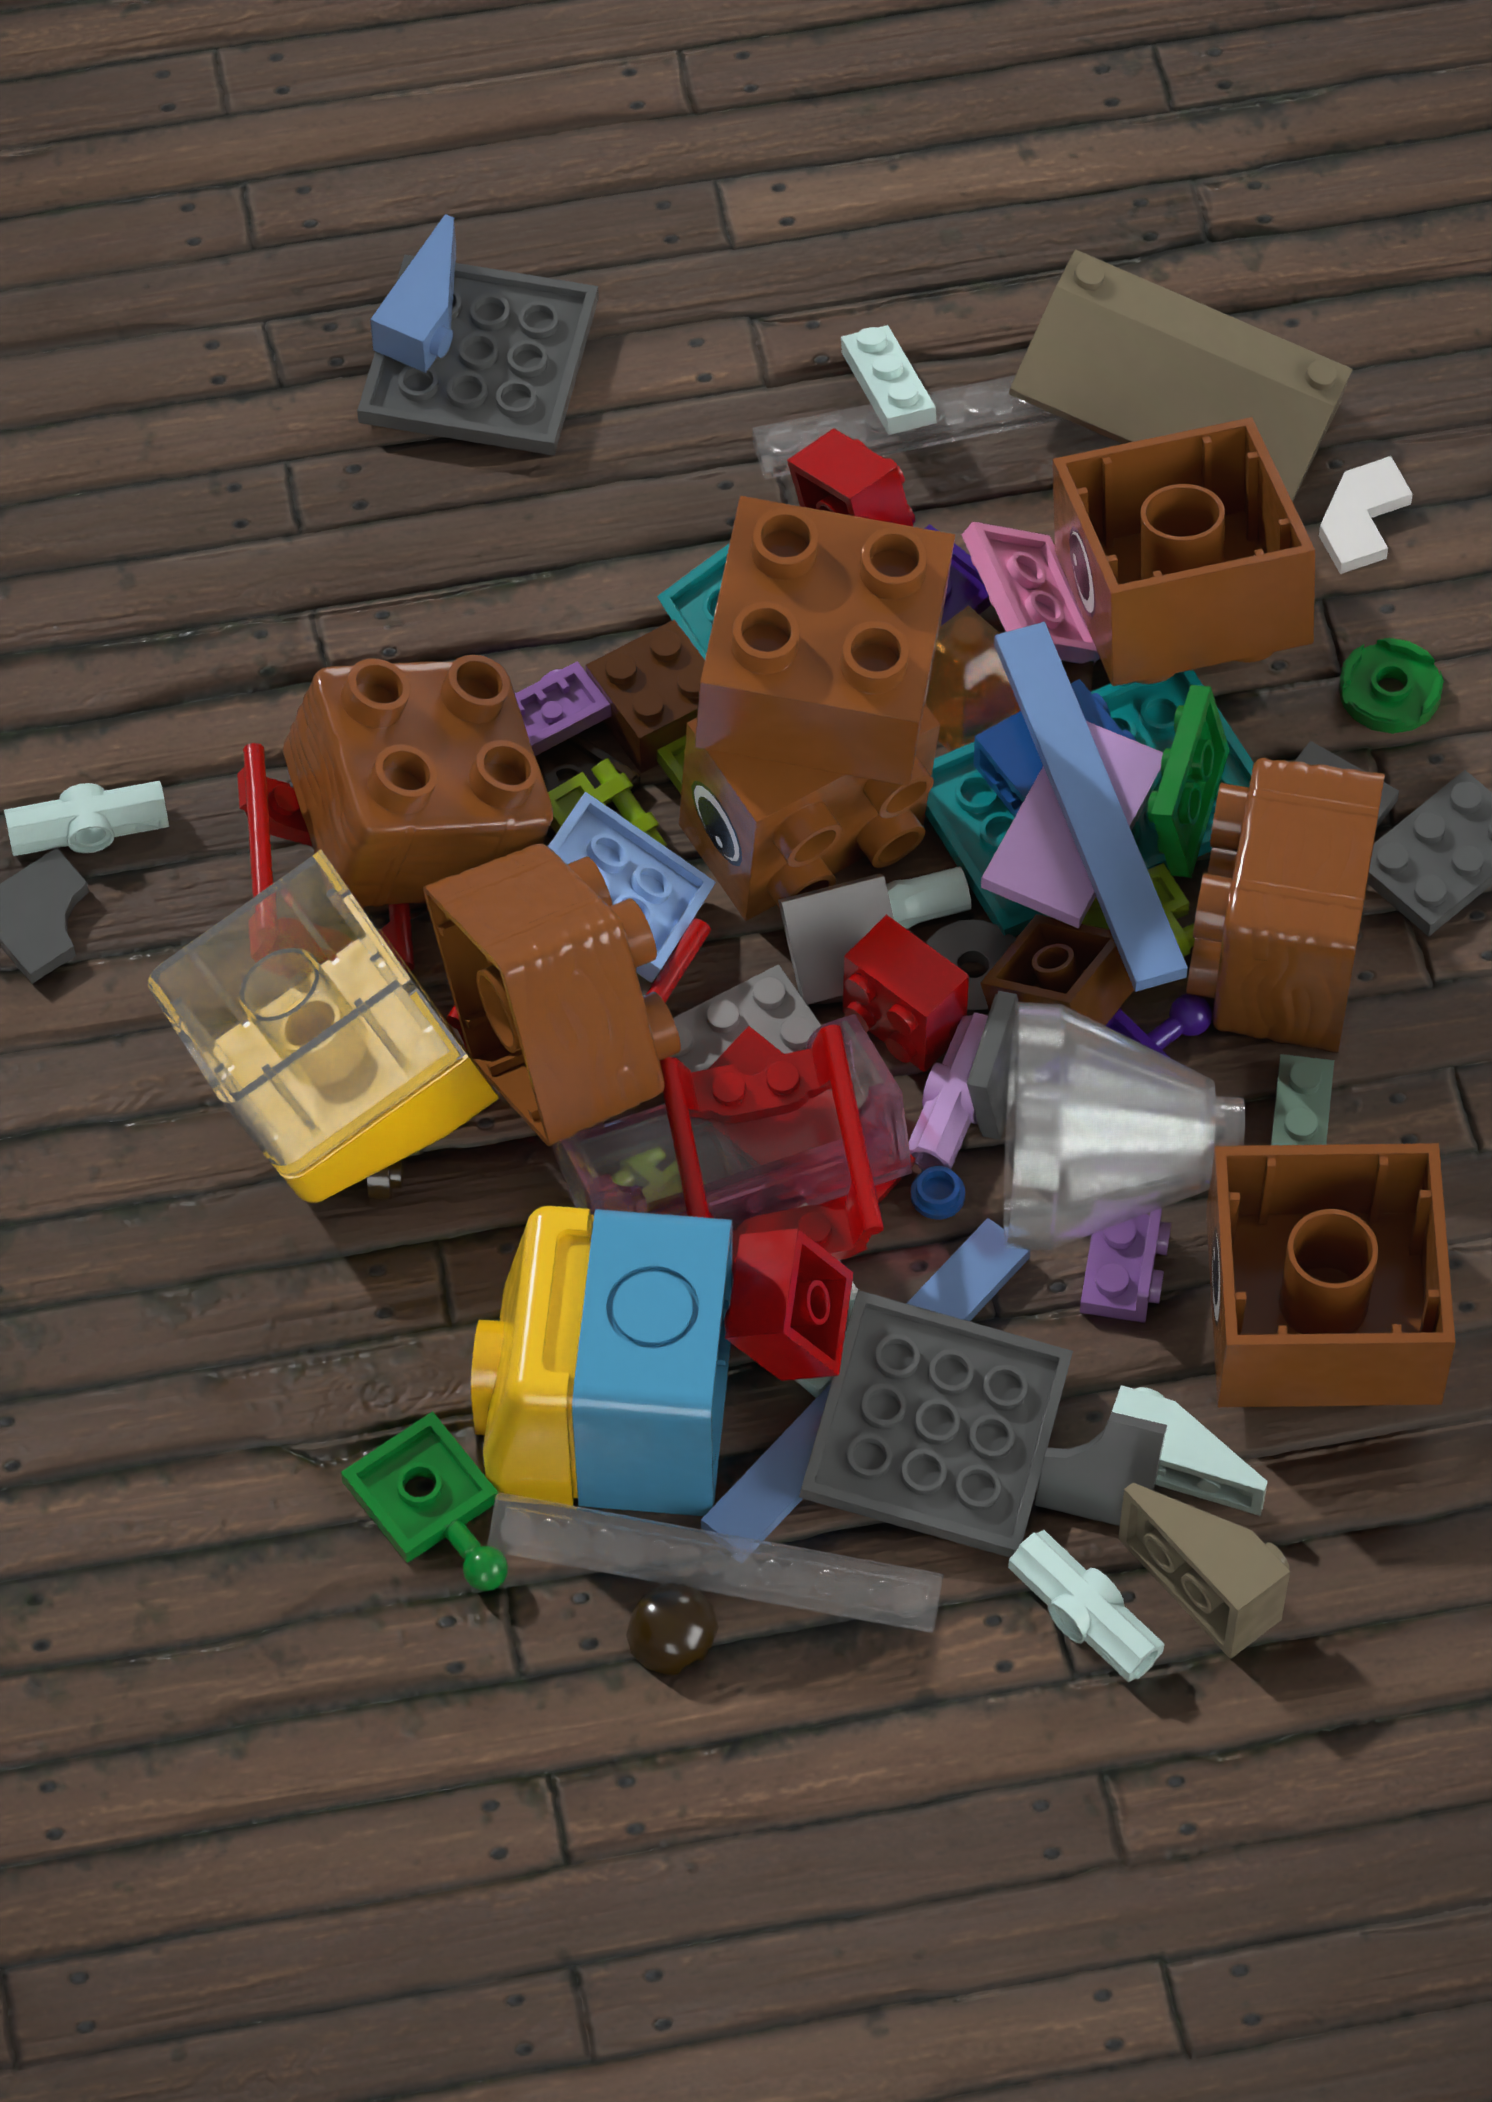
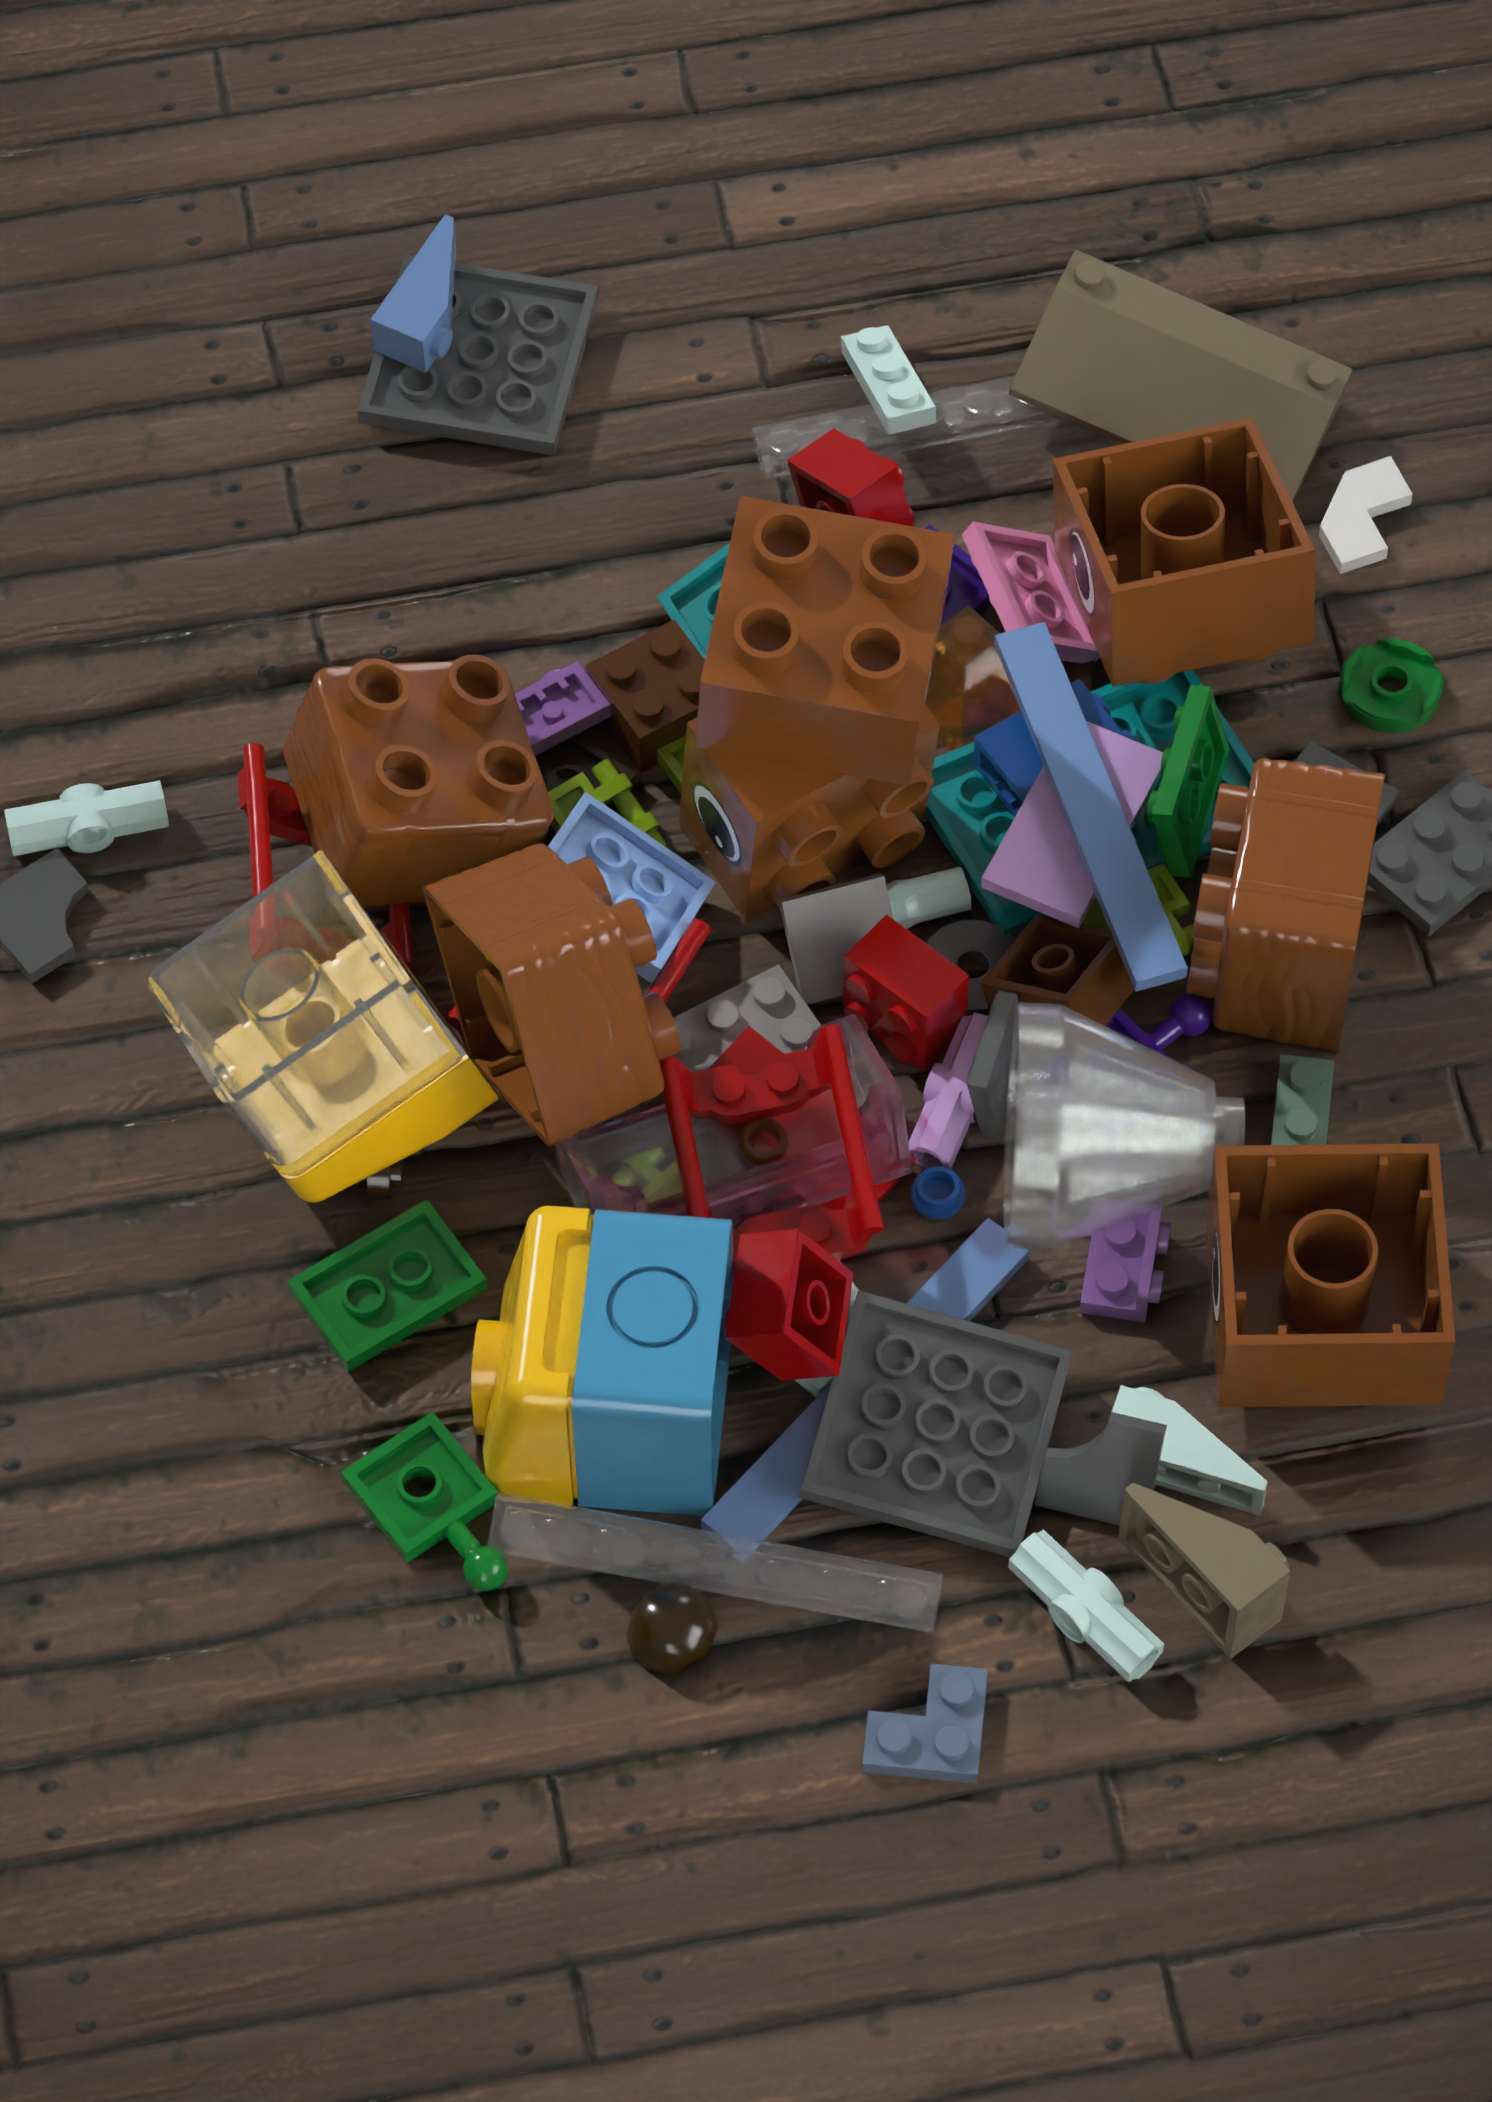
none -> green plate [287,1199,488,1372]
none -> reddish brown piece [737,1118,789,1166]
none -> sand blue plate [862,1664,988,1784]

